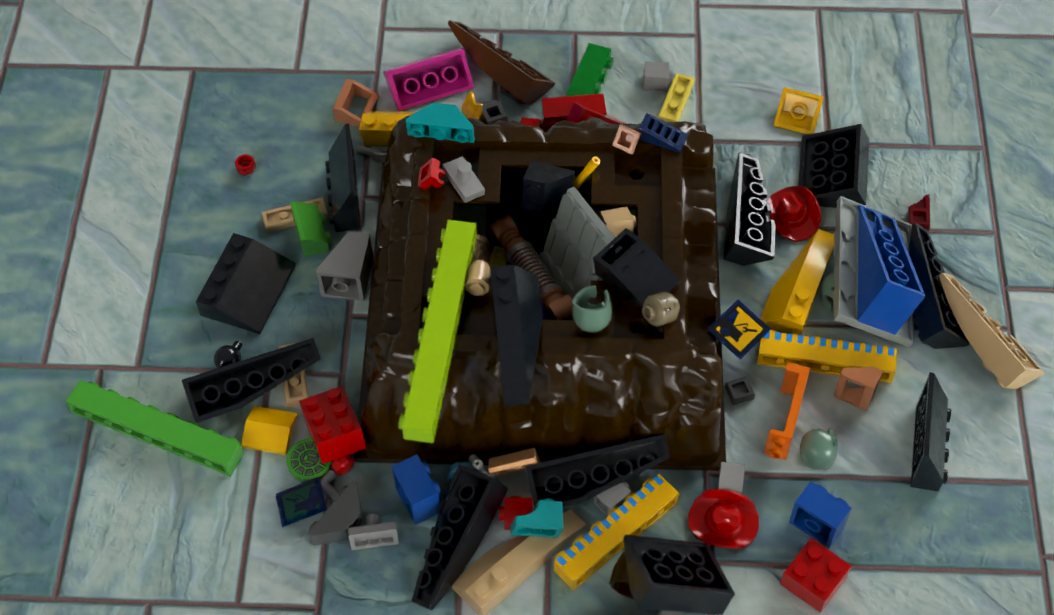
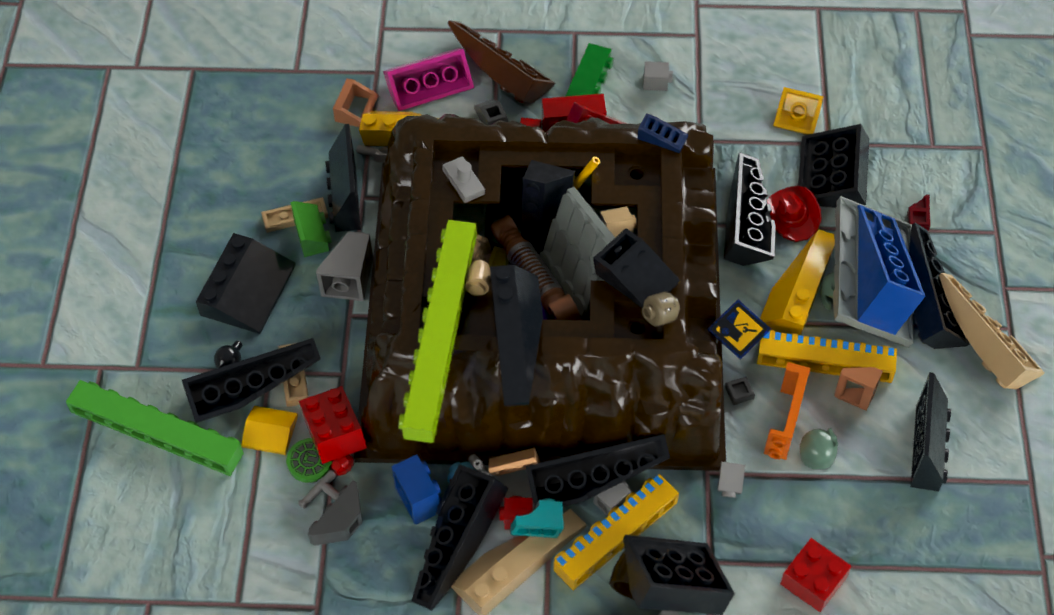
red tile [235,154,256,175] -> none
piece [276,477,327,527] -> none
light grey tile [348,514,399,550] -> none
teal slope [406,103,475,143] -> none
red tile [418,157,445,190] -> none
yellow plate [462,91,482,121] -> none
sand green helmet [572,285,612,332] -> none
nougat slope [612,124,641,154] -> none
light yellow tile [657,73,695,122] -> none
red hat [688,489,759,549] -> none
blue brick [789,481,852,549] -> none

